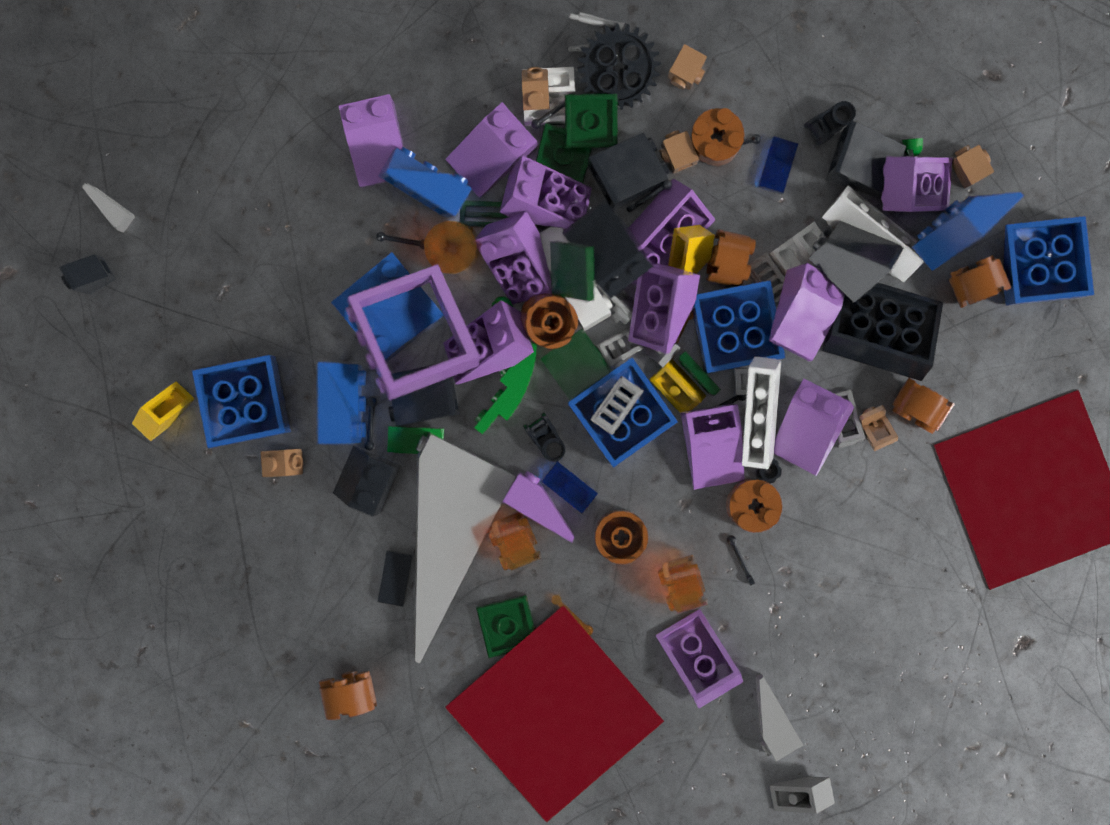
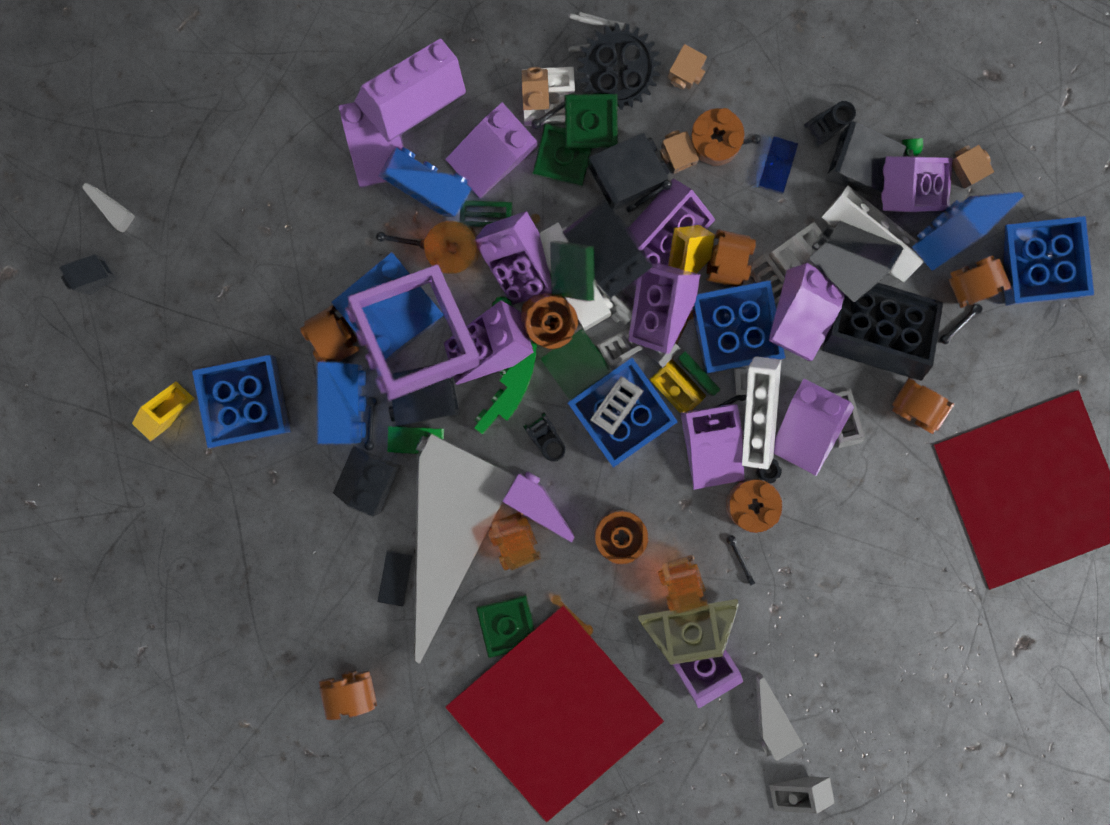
medium nougat bracket [261,449,303,477] -> none
medium lavender slope [500,156,592,229] -> none
clear blue plate [541,461,598,514] -> none
medium nougat bracket [860,405,898,451] -> none
none -> dark orange brick [300,305,359,363]
none -> medium lavender slope [355,38,466,142]
none -> olive wing [638,599,739,665]
none -> black hinge [941,304,983,345]

